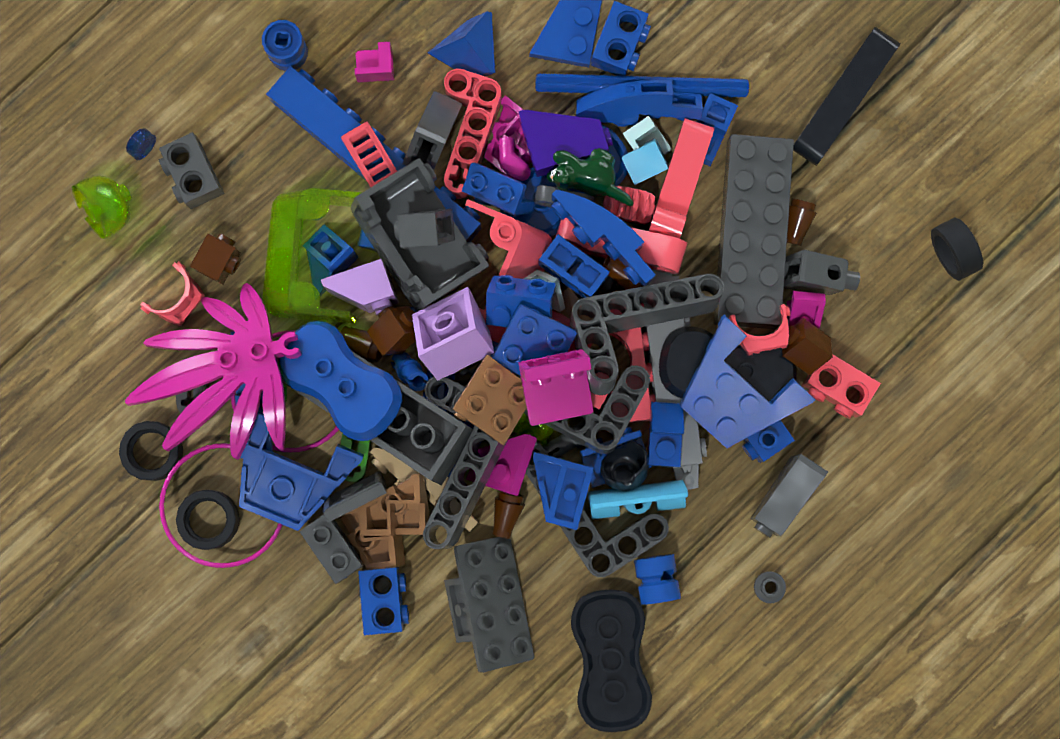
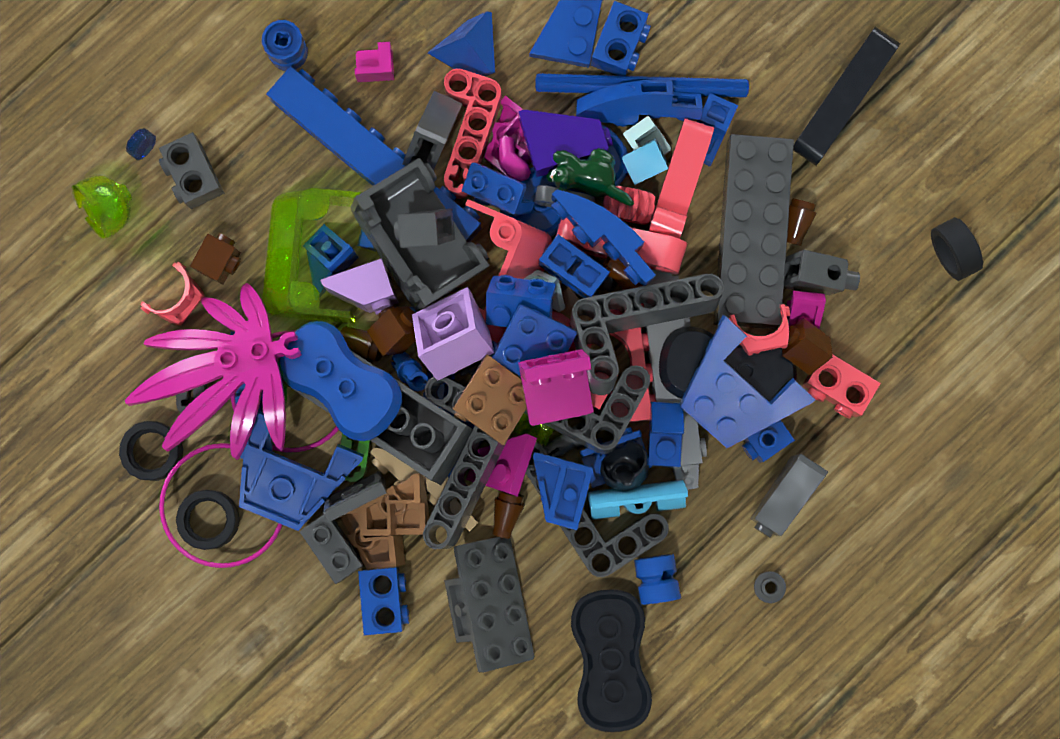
coral slope [341,121,397,188] -> none

